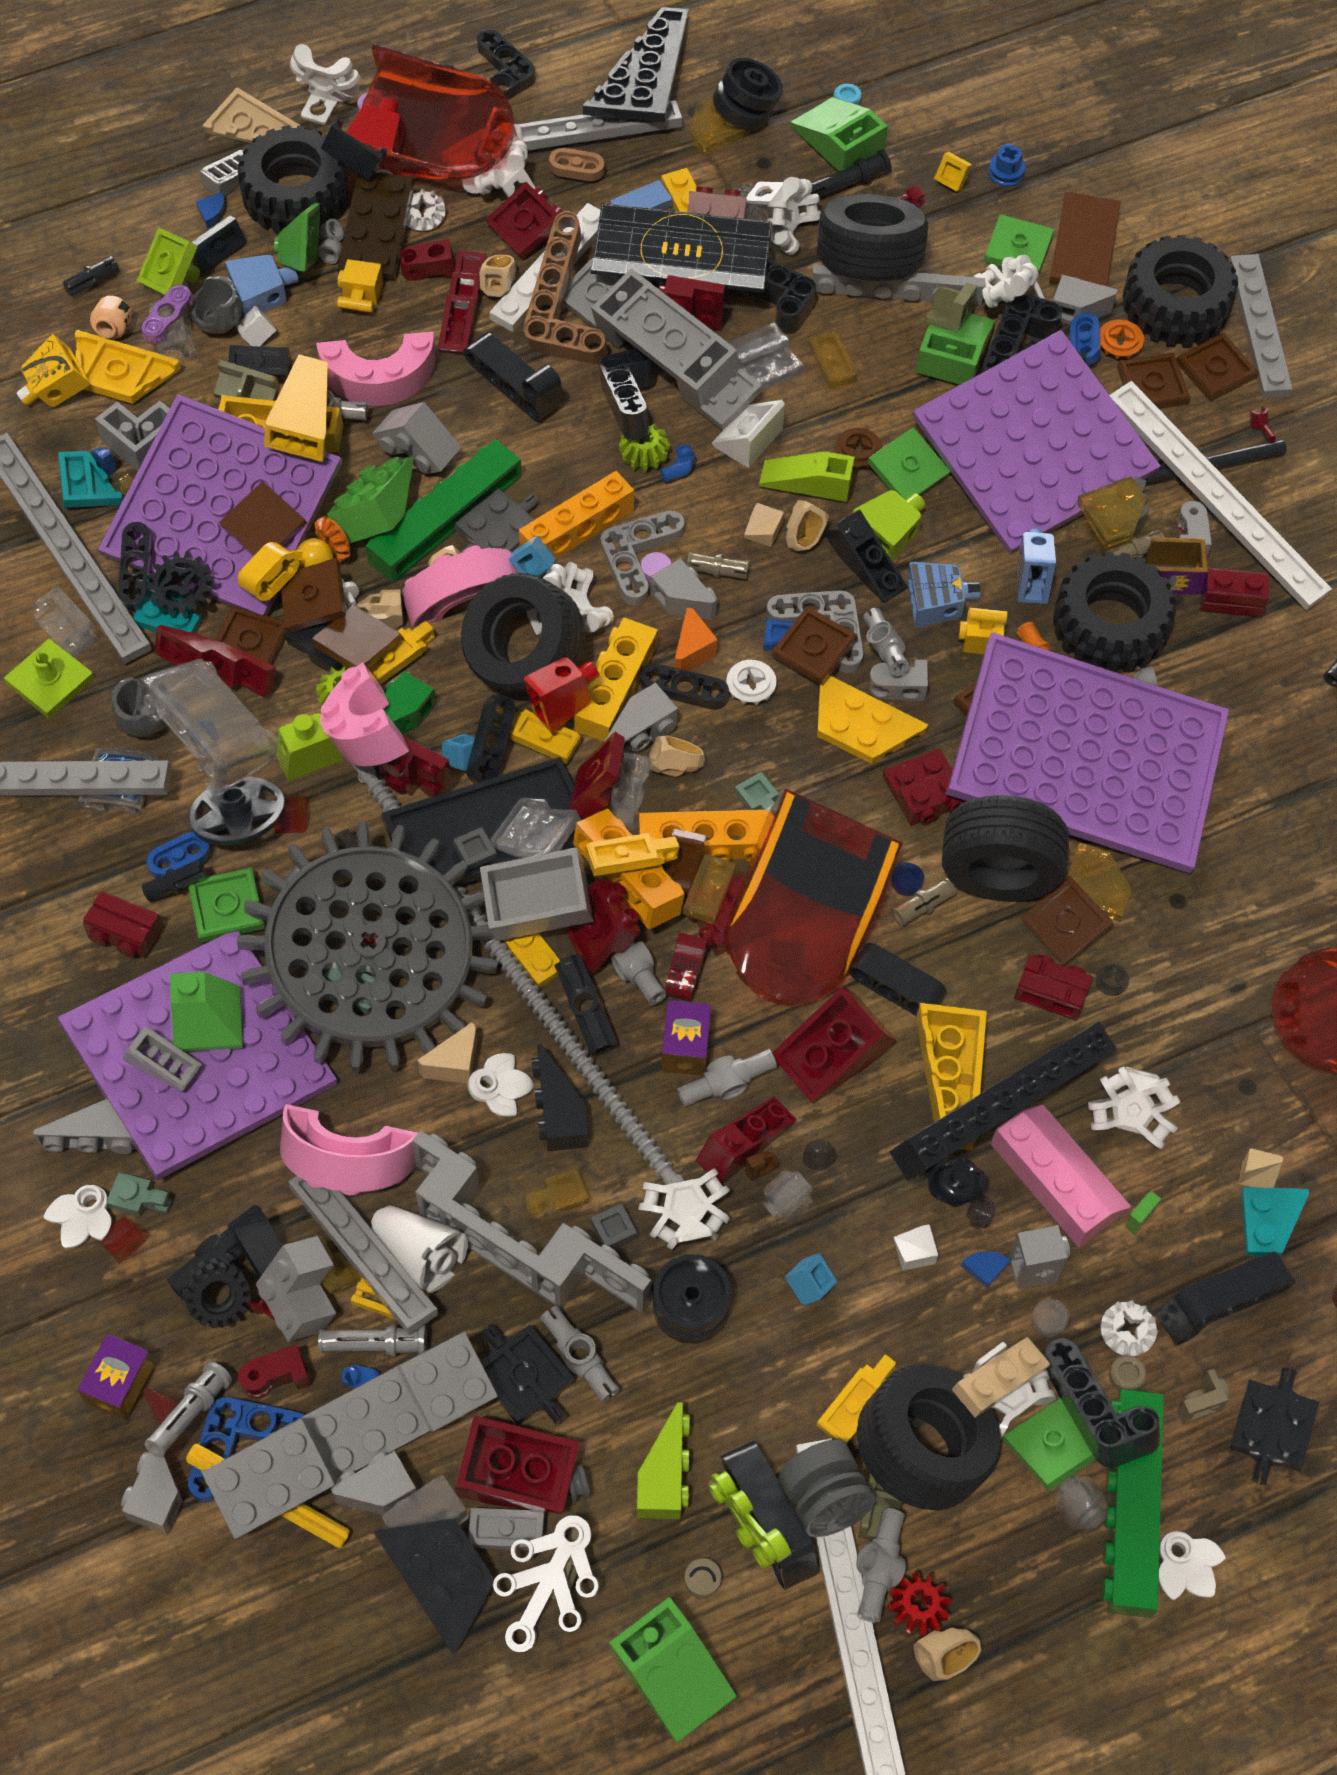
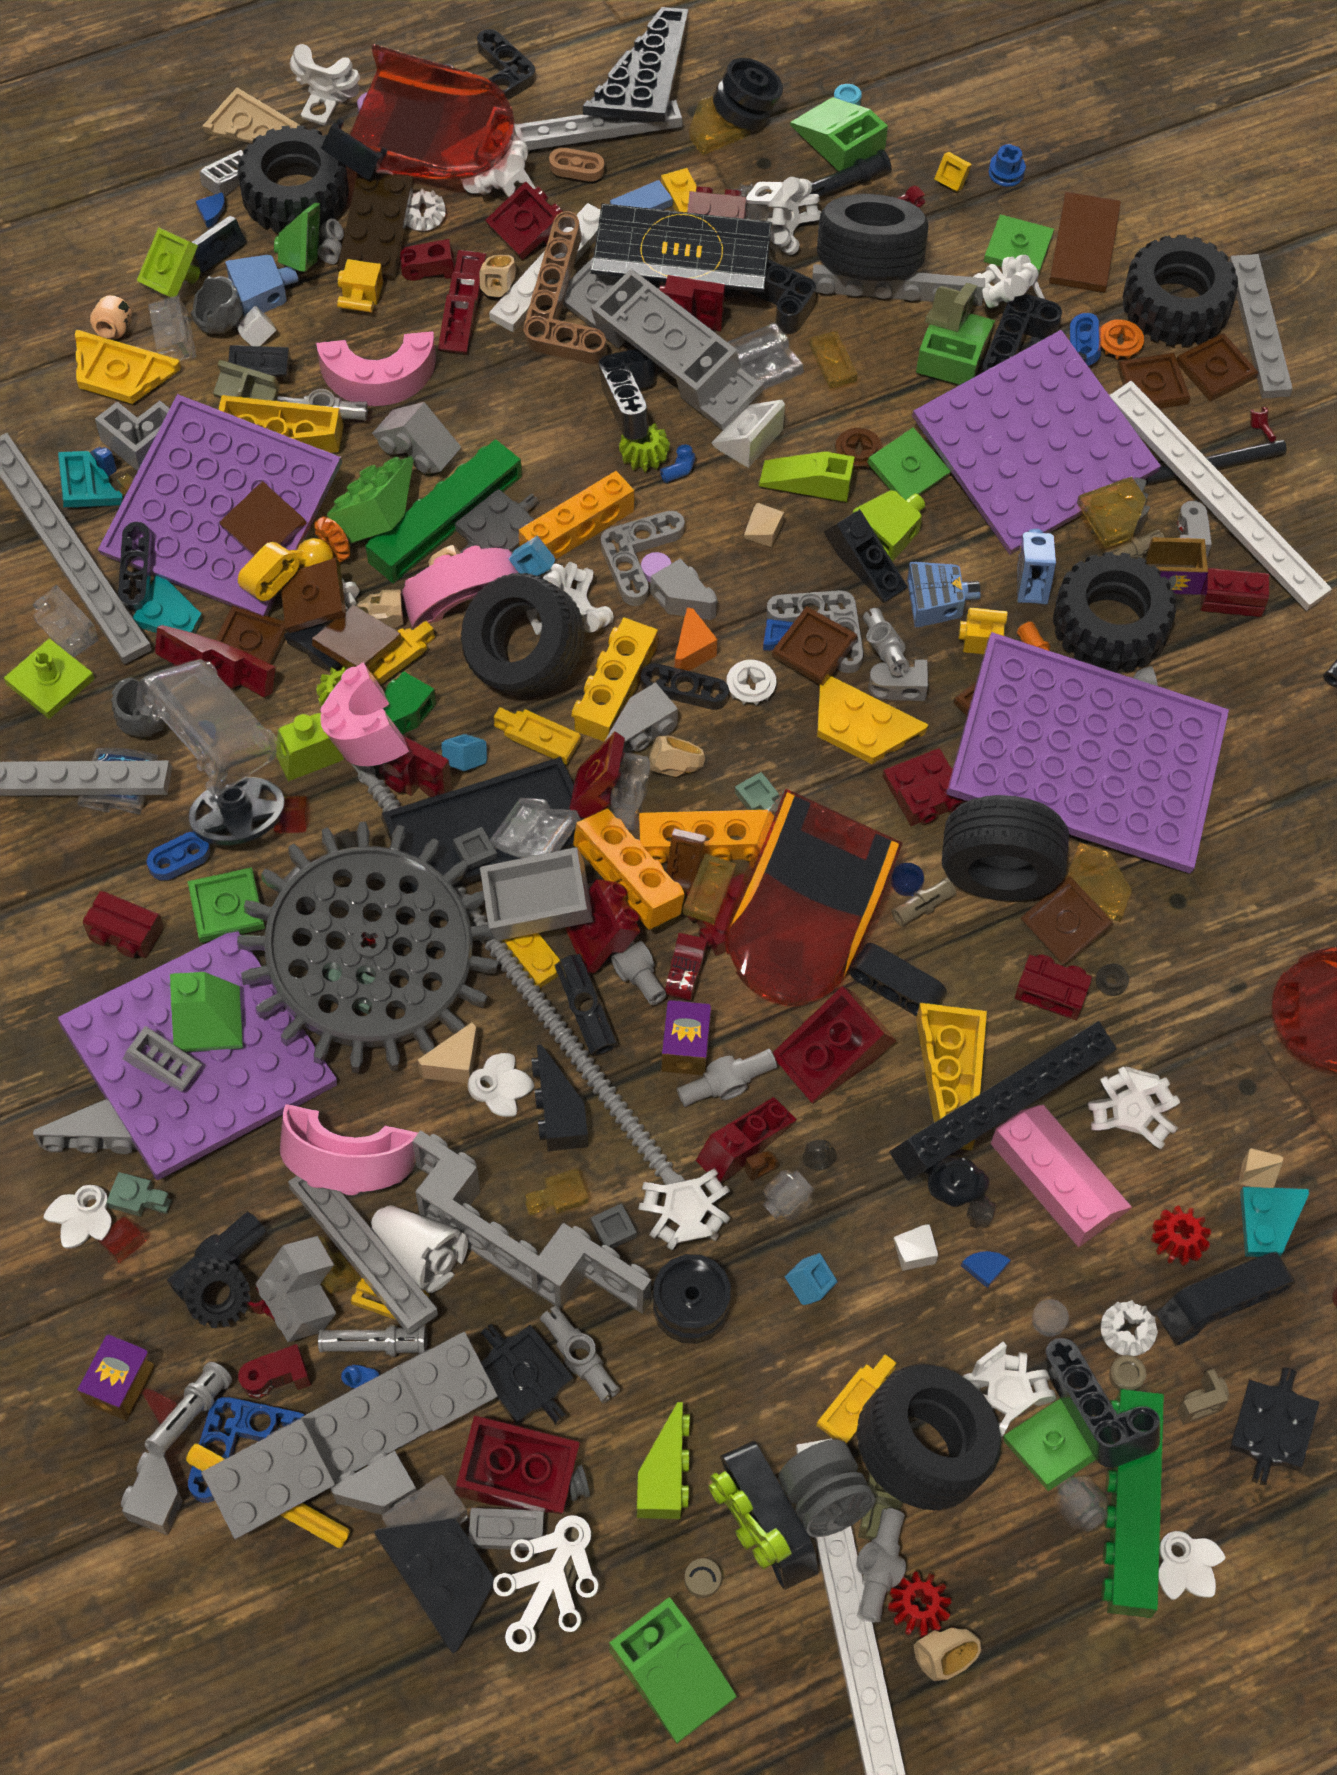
yellow torso [17,334,91,407] -> none
black axle [63,256,120,296] -> none
medium lavender piece [142,285,194,345] -> none
black axle [142,860,206,902] -> none
black gear [146,551,215,619] -> none
black tile [227,1205,283,1279] -> none
yellow slope [264,355,328,462] -> none
red torso [346,97,405,169] -> none
black beam [463,332,562,422] -> none
black beam [466,695,516,783] -> none
red torso [523,657,600,734] -> none
yellow hinge [585,833,679,876] -> none
dark tan pin [687,551,749,580] -> none
rock [786,500,829,551] -> none
tan plate [952,1337,1051,1418] -> none
light grey brick [1008,1225,1070,1289] -> none
light grey slope [1053,275,1118,324] -> none
bright green tile [1125,1191,1161,1235] -> none
none -> red gear [1151,1205,1211,1266]

